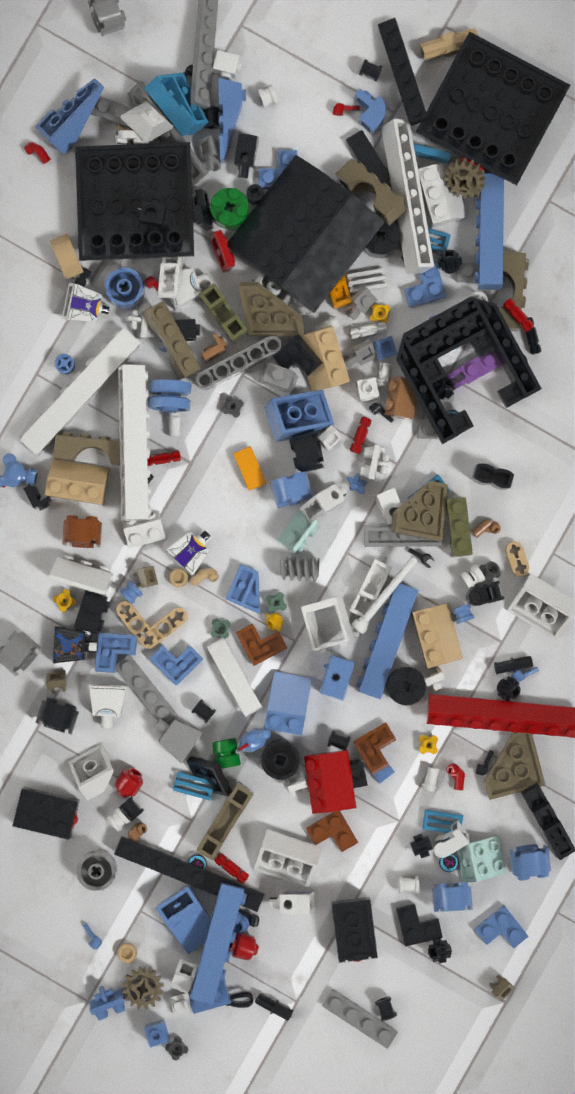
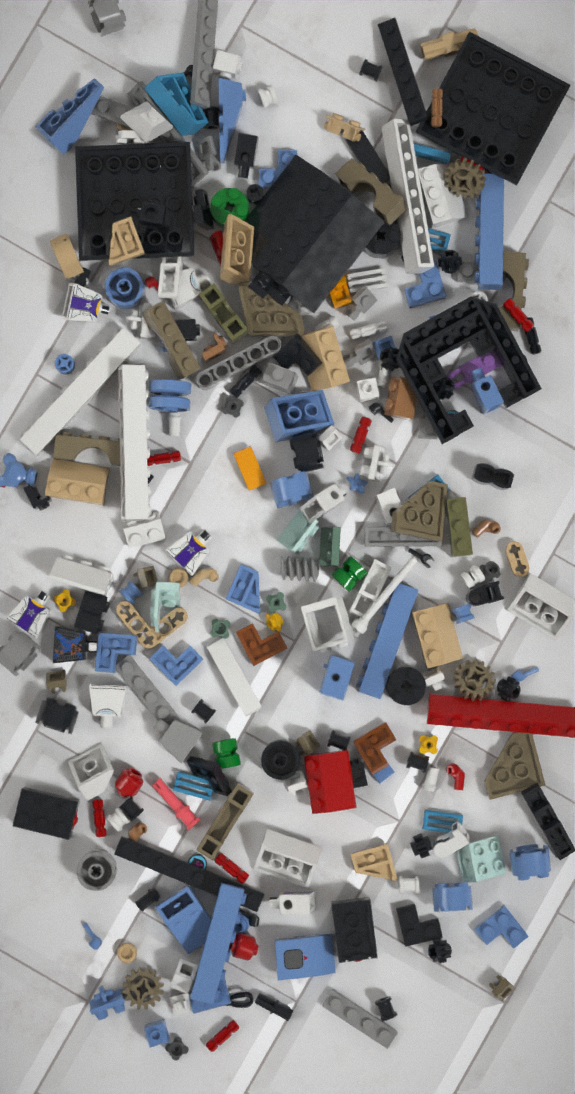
red arm [24,142,51,164] -> none
dark orange brick [62,515,102,548] -> none
medium blue animal [237,728,271,752] -> none
medium blue slope [264,671,312,736] -> none
dark orange plate [306,811,359,852] -> none
red hand [333,103,360,116] -> none
medium blue brick [354,89,386,135] -> none
yellow plate [370,303,390,323] -> none
tile [439,853,459,872] -> none
black hand [476,750,494,776] -> none
black axle [494,656,533,675] -> none
none -> torso [6,590,51,639]
none -> red axle [92,799,107,837]
none -> tan wing [108,217,145,267]
none -> black pin [135,888,161,912]
none -> light aqua bracket [150,582,180,633]
none -> coral pin [152,778,201,831]
none -> red axle [206,1020,239,1052]
none -> tan slope [220,214,254,285]
none -> black axle [230,366,261,398]
none -> black plate [248,270,291,305]
none -> medium blue slope [275,934,335,980]
none -> dark tan tile [294,730,321,755]
none -> sand green bracket [319,527,341,566]
none -> tan hinge [324,113,365,142]
none -> green wheel [332,556,368,592]
none -> tan wing [350,843,398,881]
none -> black gear [379,346,400,371]
none -> black bush [406,751,429,773]
none -> medium nougat axle [431,88,443,127]
none -> dark tan gear [453,659,496,701]
none -> medium blue torso [471,368,504,415]

